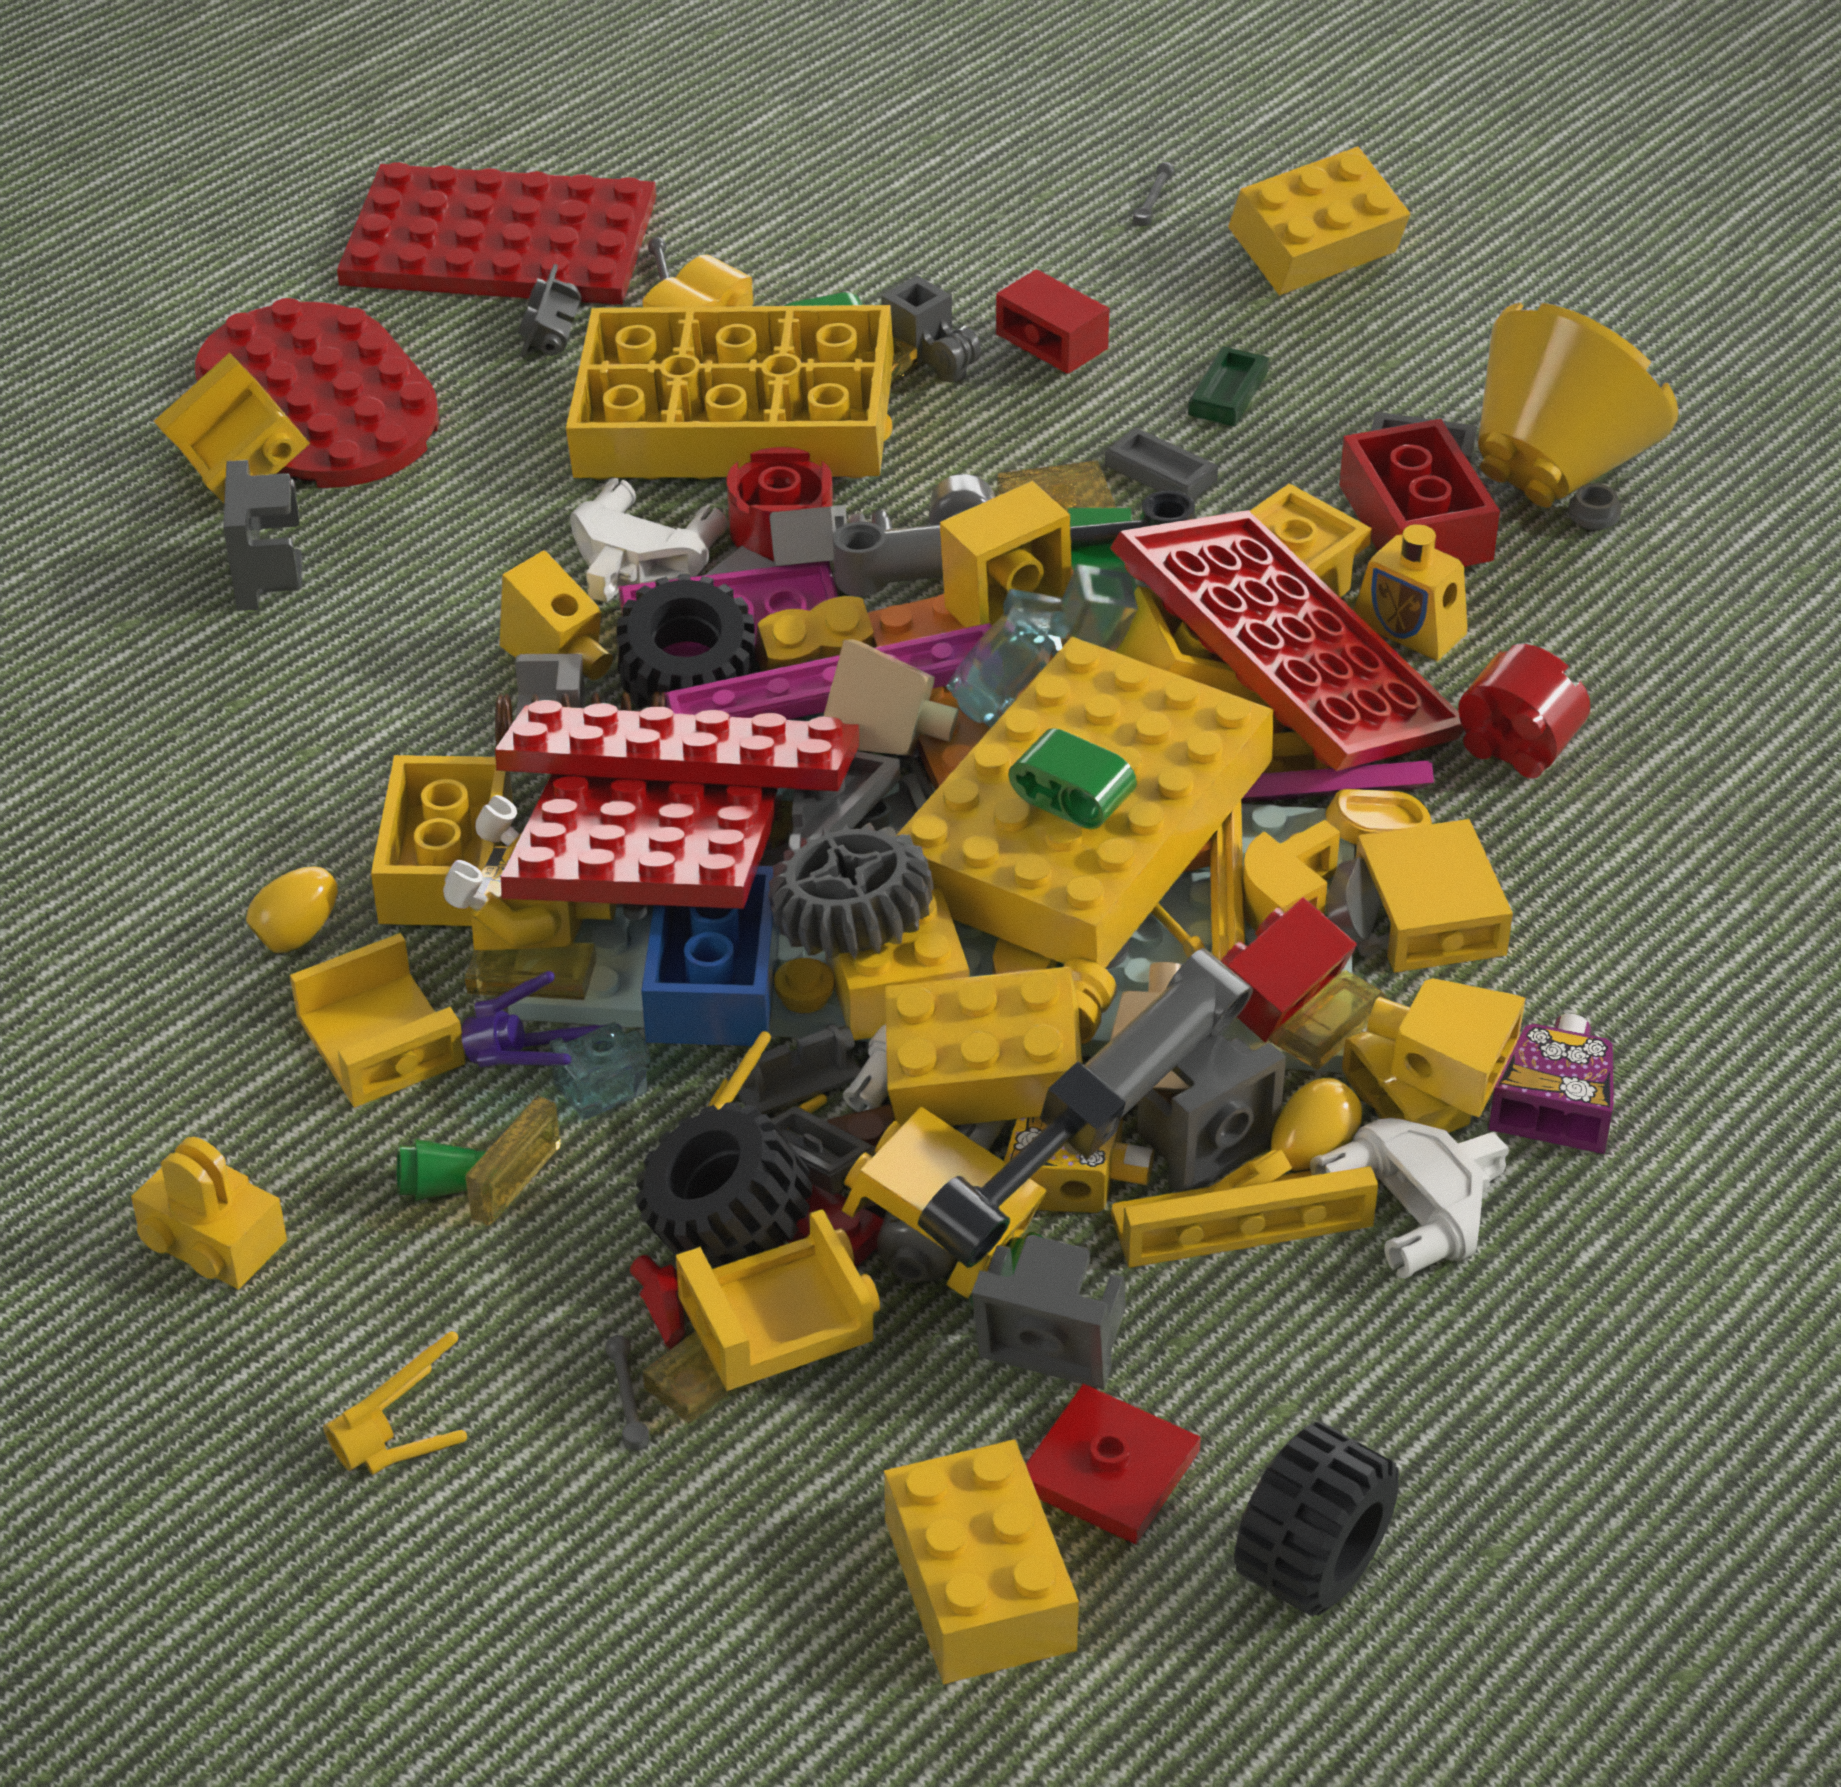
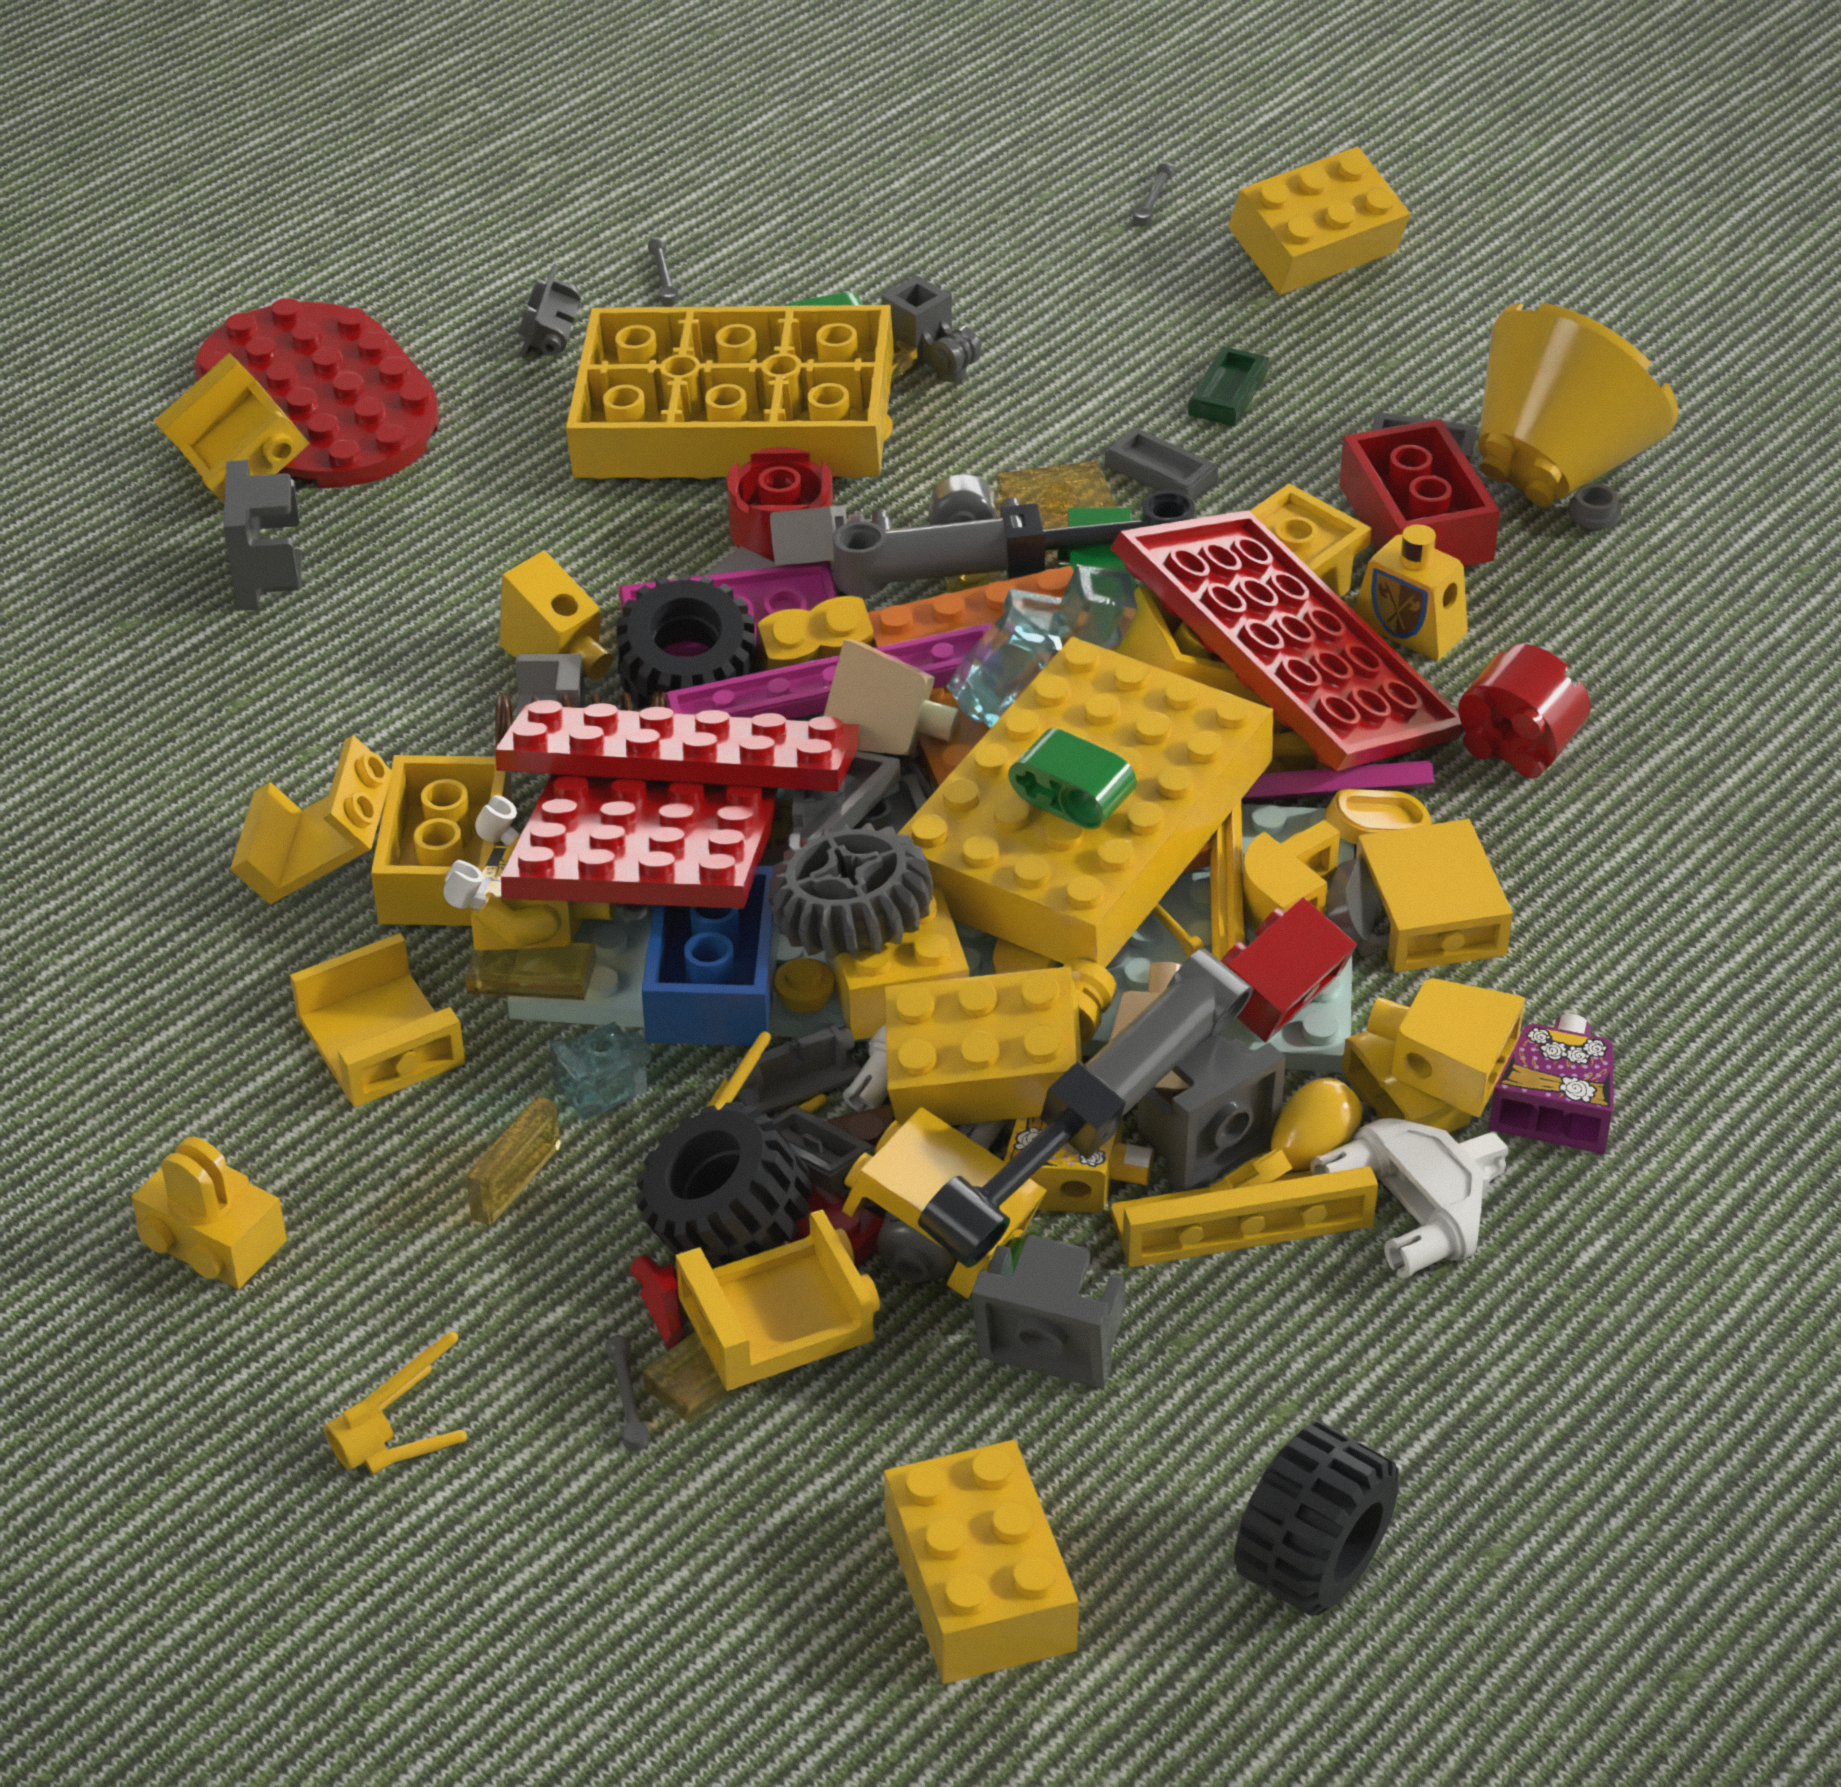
yellow animal [246,866,338,953] -> none
red plate [337,162,656,305] -> none
green cone [396,1139,489,1201] -> none
dark purple plant [462,971,622,1068] -> none
white connector [570,478,728,603] -> none
yellow brick [642,255,753,307] -> none
yellow brick [940,481,1073,636] -> none
red brick [996,269,1110,374] -> none
red plate [1025,1383,1201,1545] -> none
clear yellow tile [1269,970,1390,1070] -> none
none -> yellow panel [230,735,393,905]

